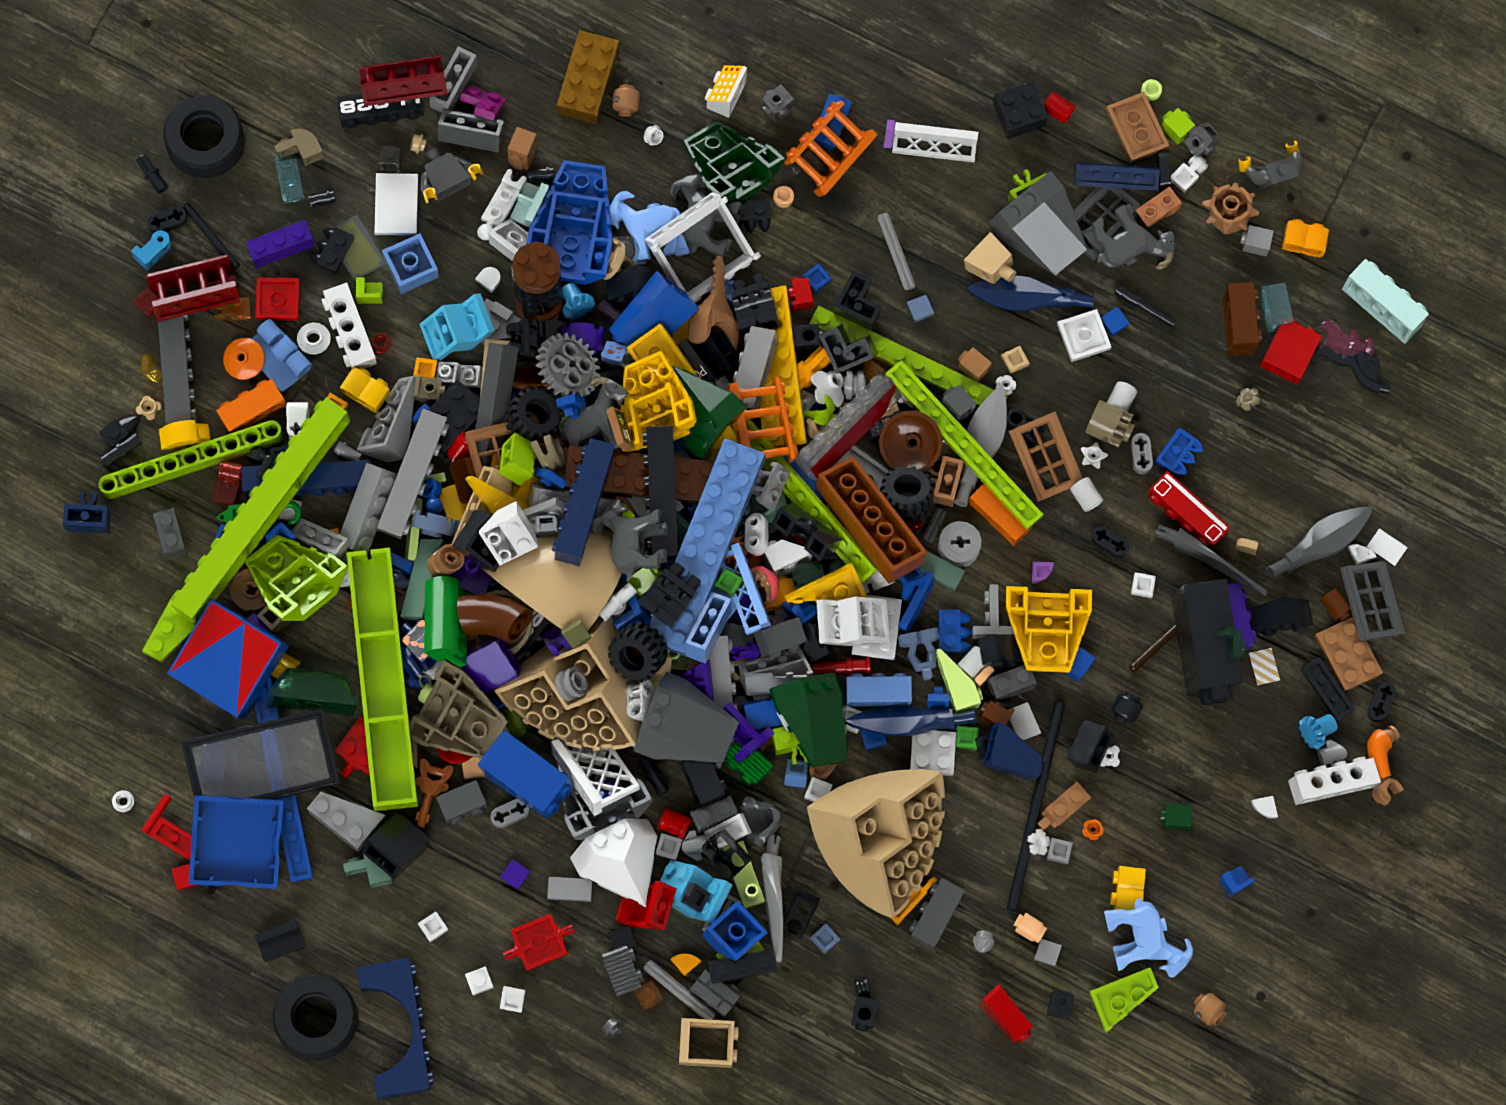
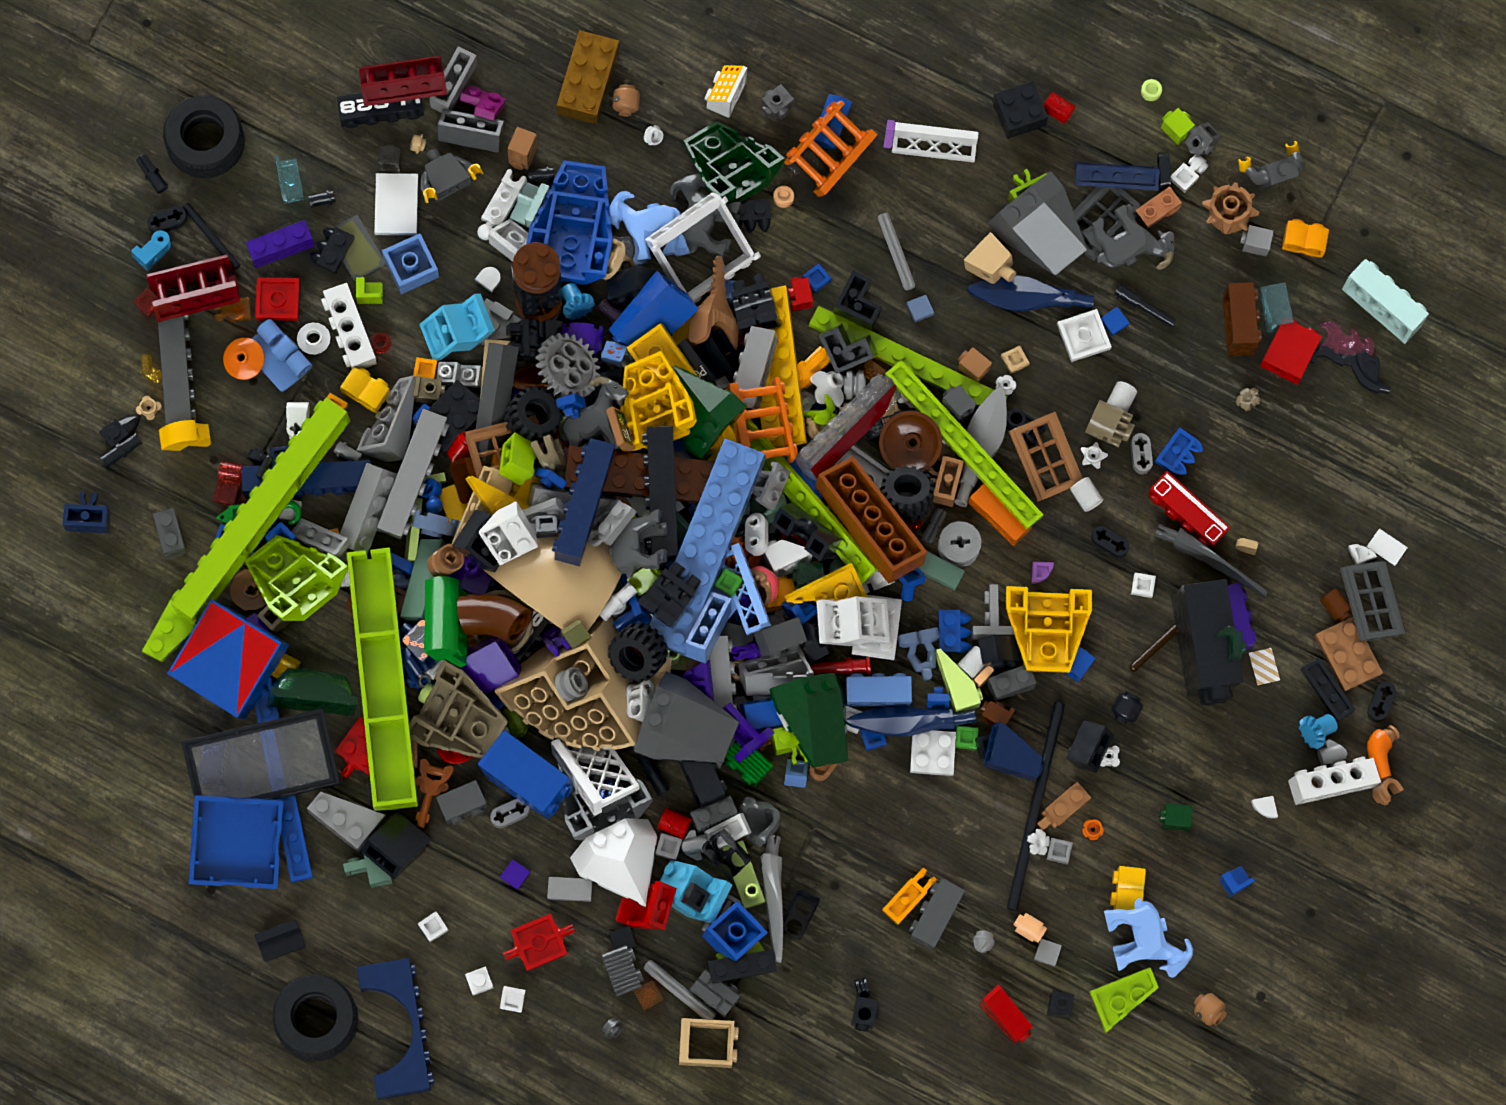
lime beam [98,420,283,499] -> none
white plate [112,790,134,812] -> none
red plate [141,794,192,861] -> none
red tile [171,864,197,891] -> none
orange brick [216,379,286,434] -> none
dark tan brick [274,129,324,166] -> none
light nougat tile [462,757,486,780] -> none
light orange tile [670,954,701,976] -> none
black brick [793,324,823,353] -> none
white plate [804,777,832,802] -> none
tan brick [807,769,945,918] -> none
sand blue tile [810,923,841,955] -> none
blue piece [898,571,936,634] -> none
white sticker [1008,702,1041,740] -> none
medium nougat plate [1106,92,1169,163] -> none
black brick [1249,597,1313,637] -> none
dark grey animal [1266,507,1372,579] -> none
none -> light grey hinge [588,501,637,546]

